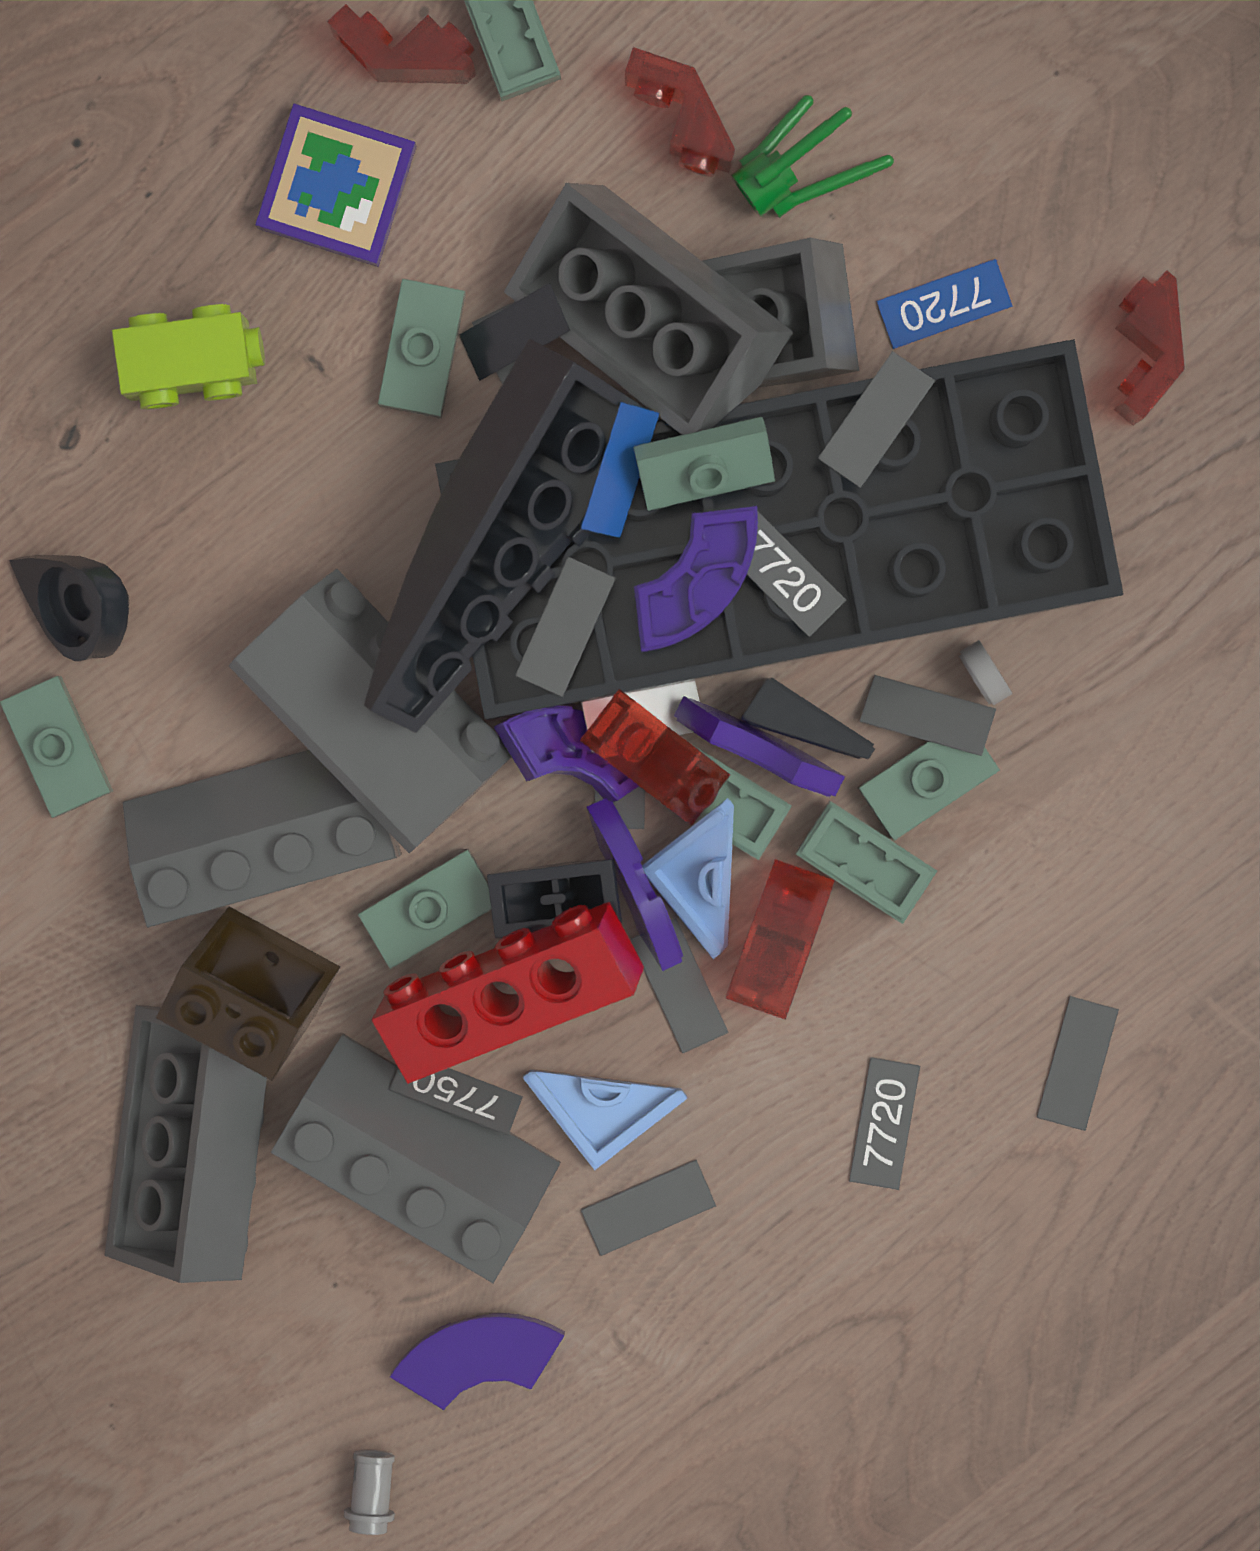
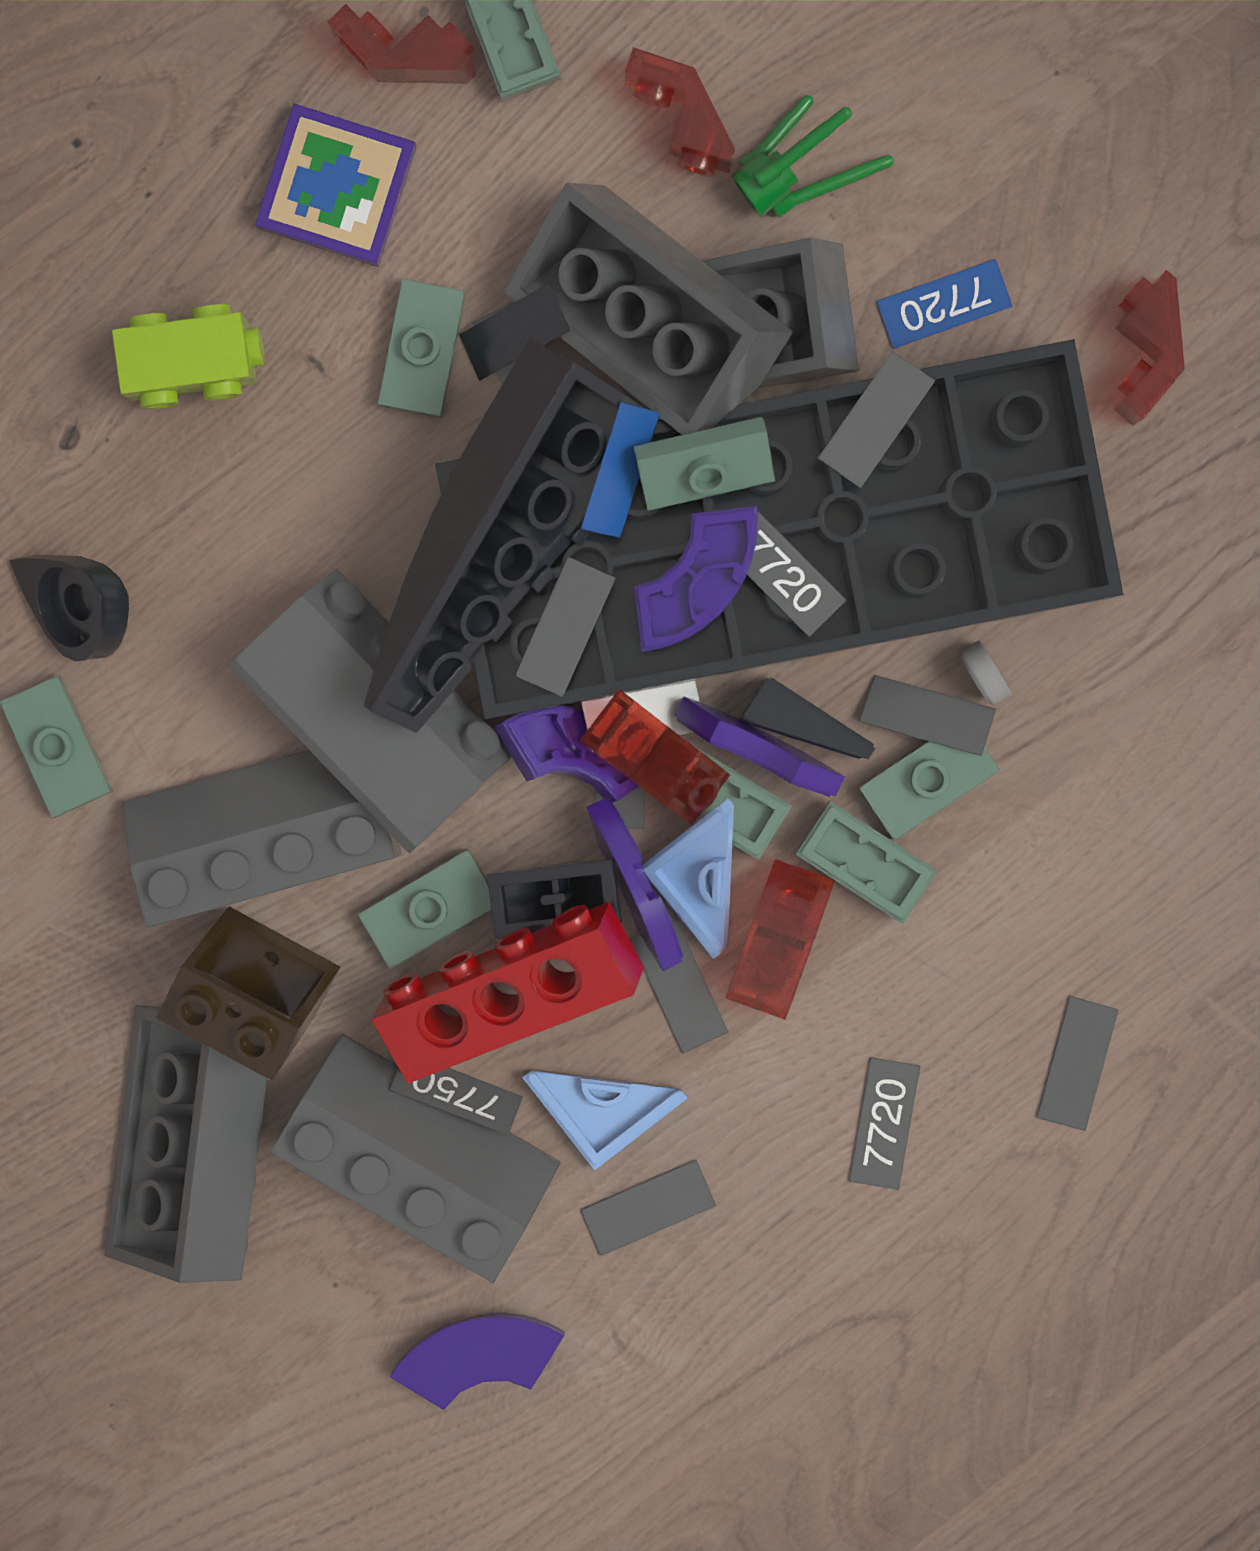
light grey pin [344,1450,395,1535] -> none

